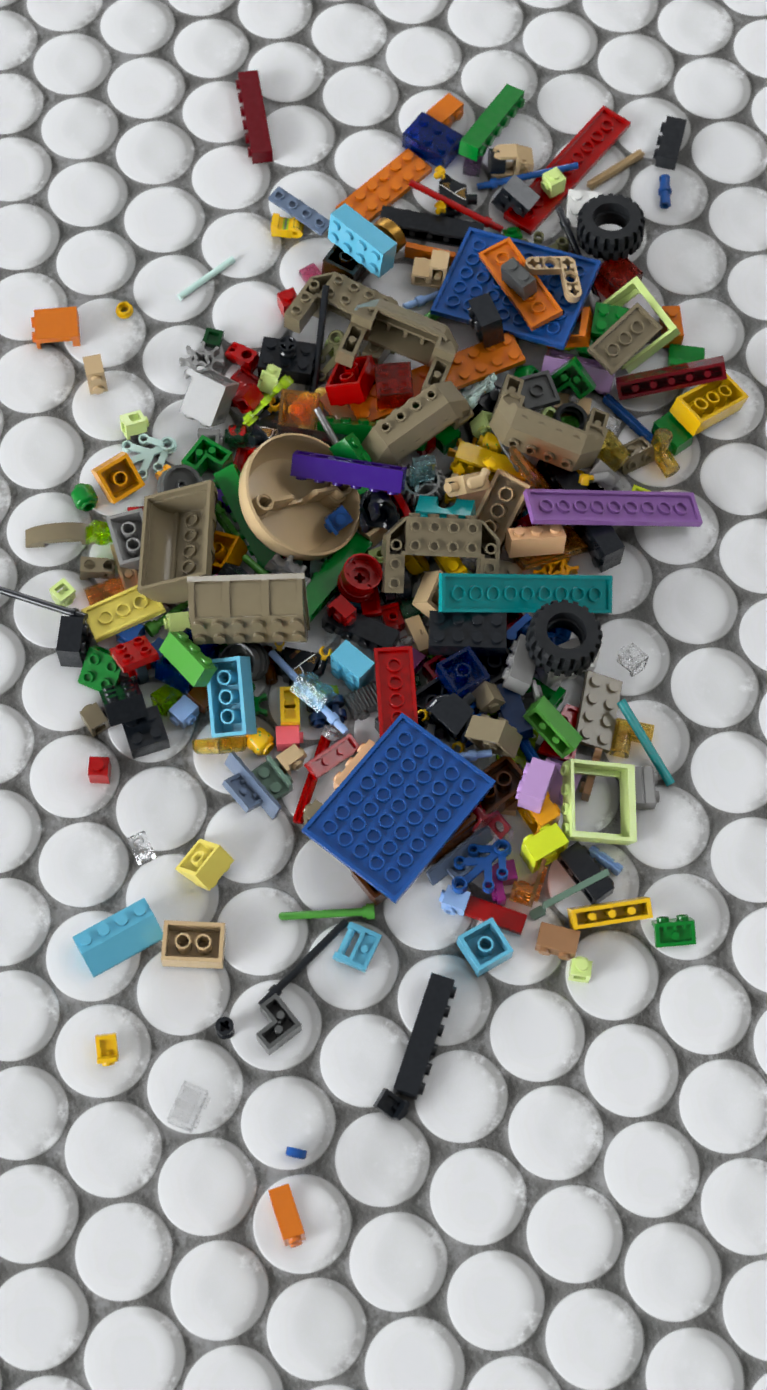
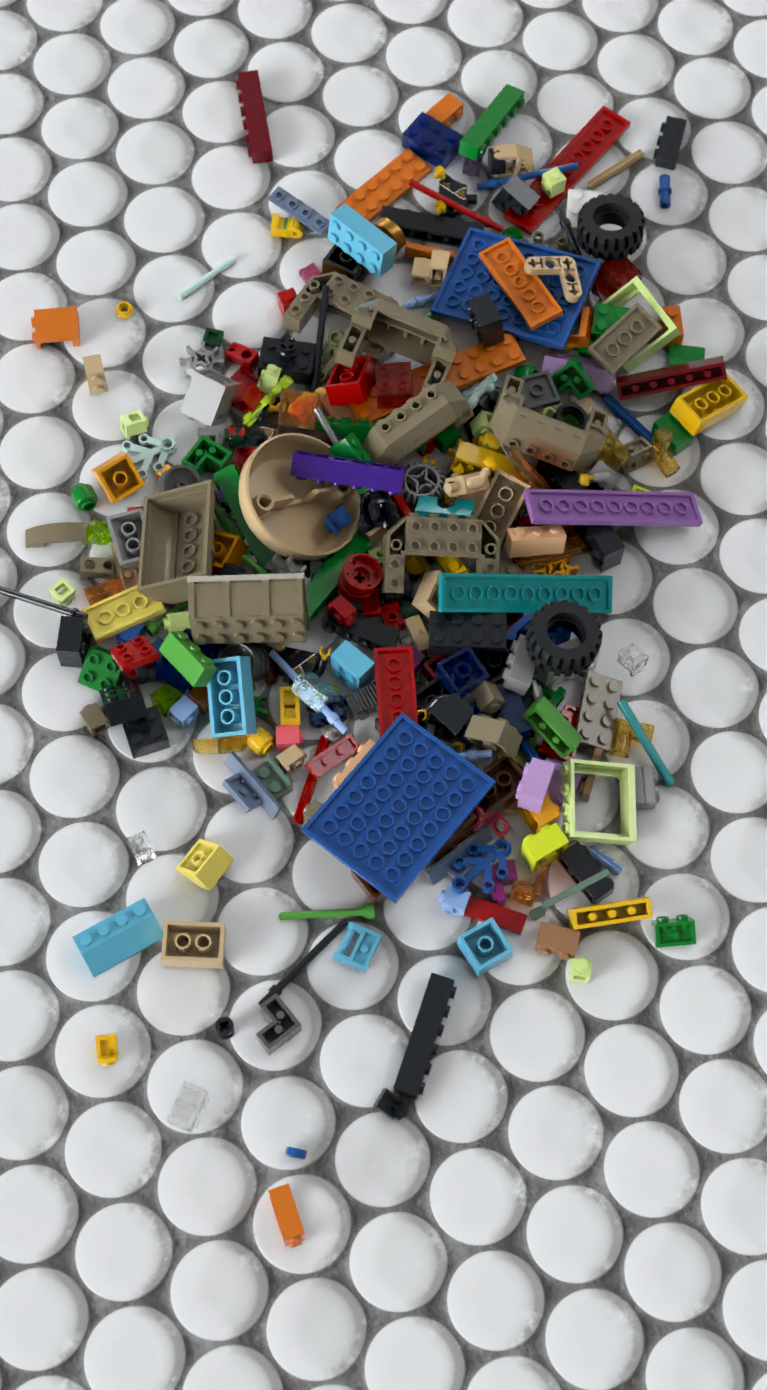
red brick [88,756,112,784] -> none
clear light blue bracket [409,455,436,492] -> none
dark grey brick [501,257,537,300] -> none

